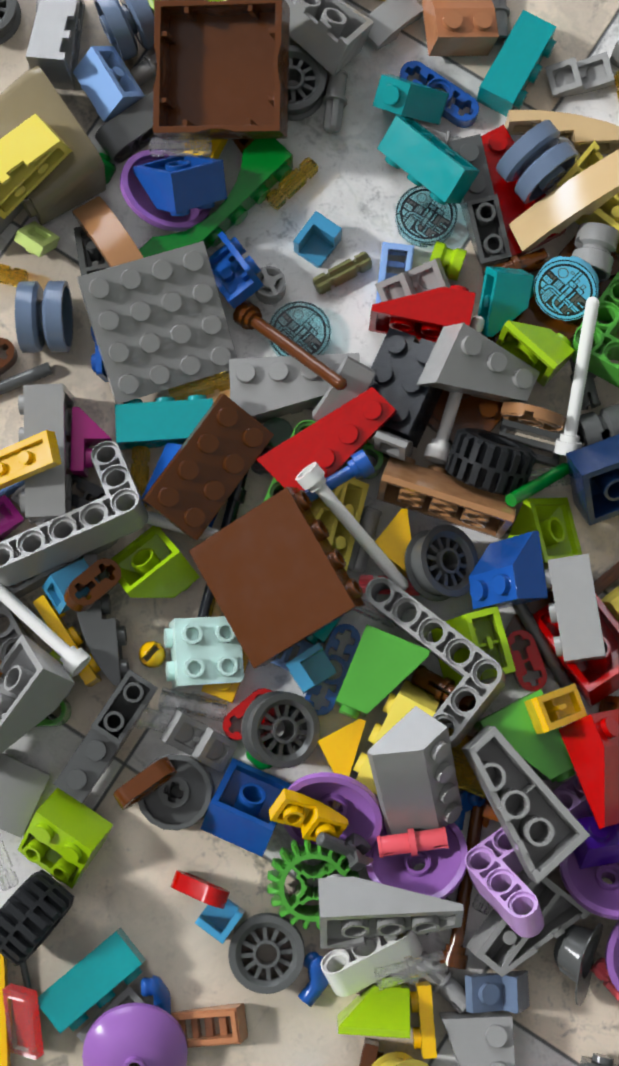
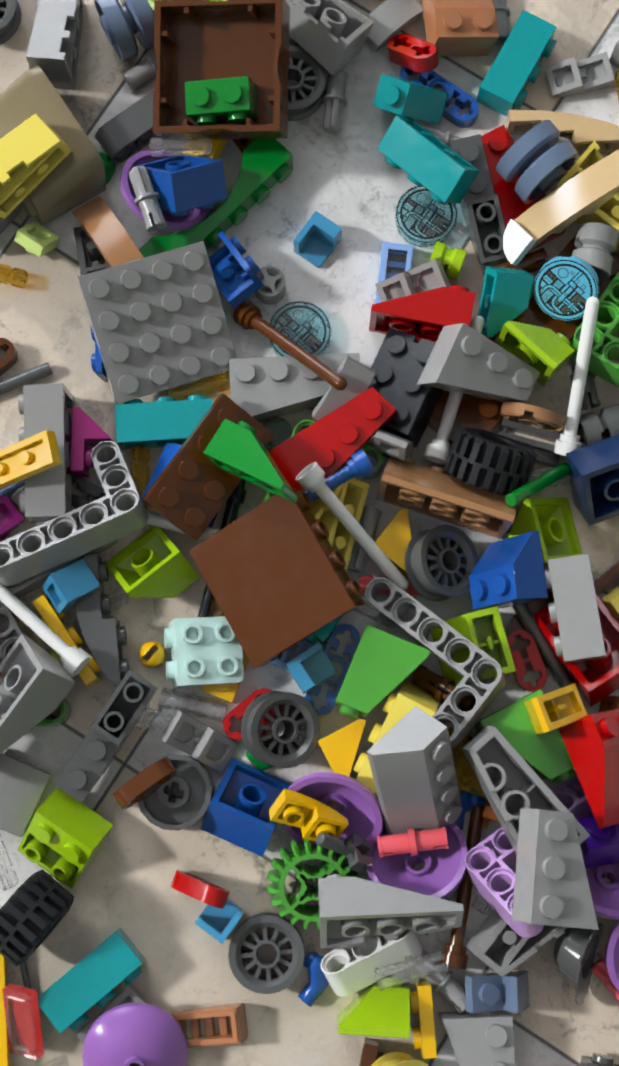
sand blue wheel [15,281,73,353] -> none
reddish brown beam [64,558,122,612] -> none
light blue brick [73,46,145,122] -> none
blue arm [141,975,171,1014] -> none
clear yellow axle [266,157,319,210] -> none
olive axle [313,252,372,294] -> none
none -> light grey axle [129,166,167,232]
none -> green brick [185,76,258,126]
none -> green slope [203,419,298,504]
none -> red beam [387,34,439,73]
none -> white tile [503,219,537,266]
none -> light grey wedge [512,808,599,930]

